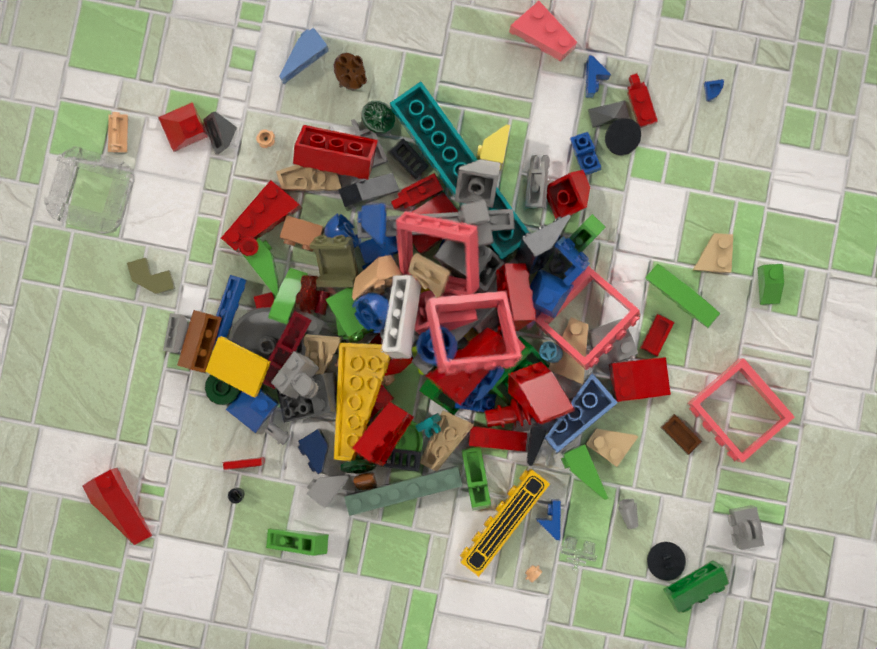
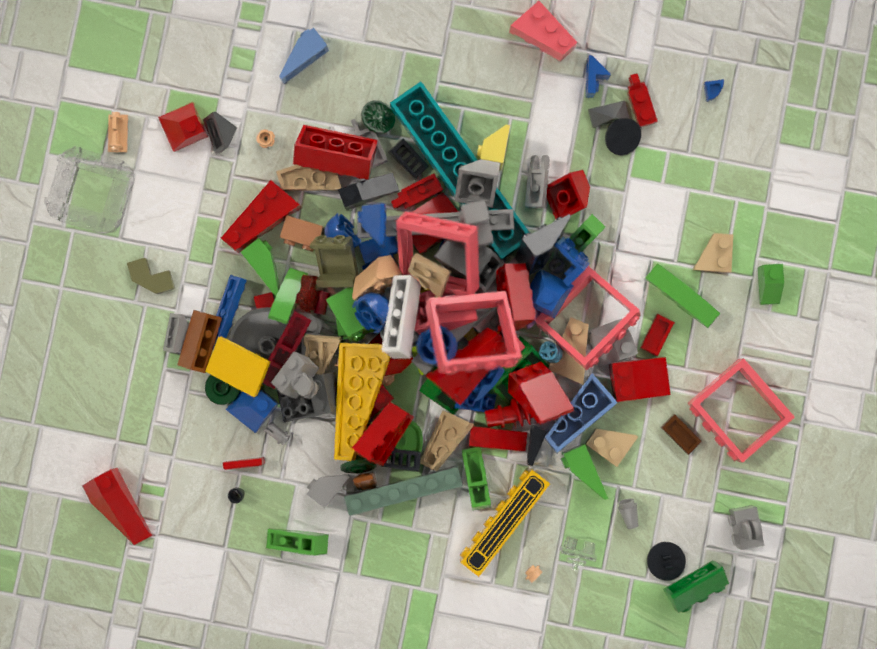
red tile [239,236,259,256] -> none
dark blue slope [297,428,329,474] -> none
reddish brown plate [333,53,367,90] -> none
teal tile [415,413,442,438] -> none
blue slope [536,499,561,540] -> none
blue slope [570,131,601,175] -> none

